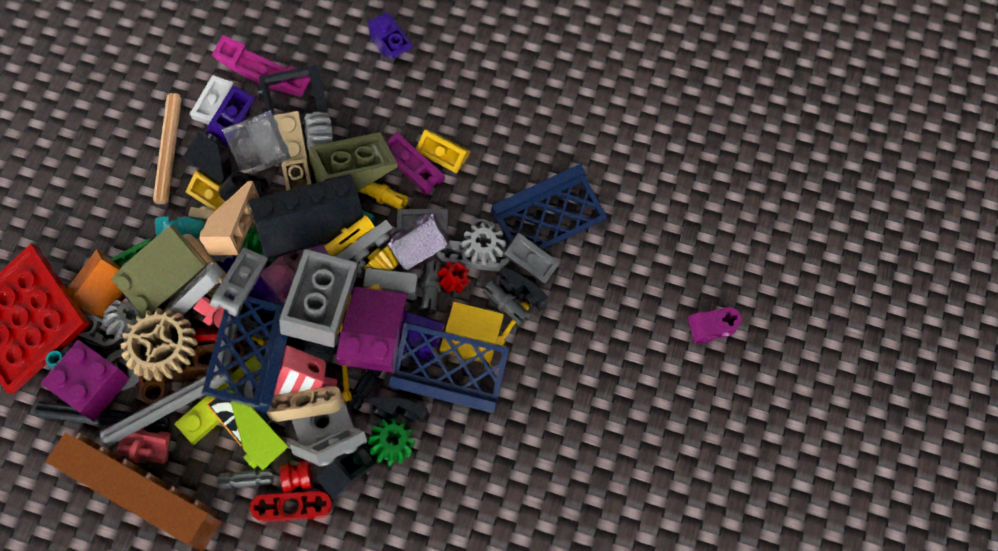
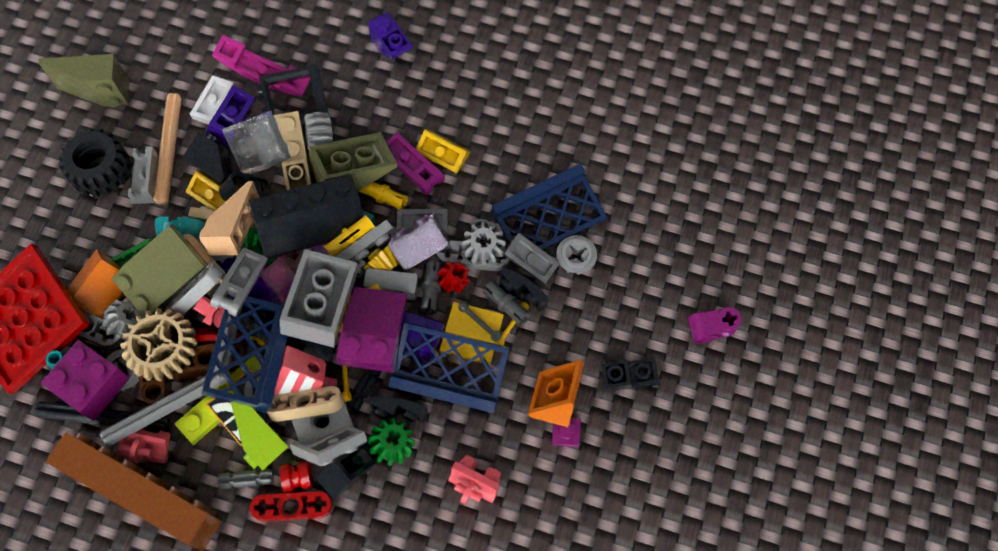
none -> olive slope [38,54,129,107]
none -> black tyre [58,128,131,197]
none -> light grey hinge [128,146,159,204]
none -> coral hips [448,455,501,505]
none -> dark grey hinge [458,302,501,342]
none -> orange slope [528,359,585,427]
none -> magenta plate [552,418,581,448]
none -> light grey gear [556,235,597,275]
none -> black slope [601,357,660,390]

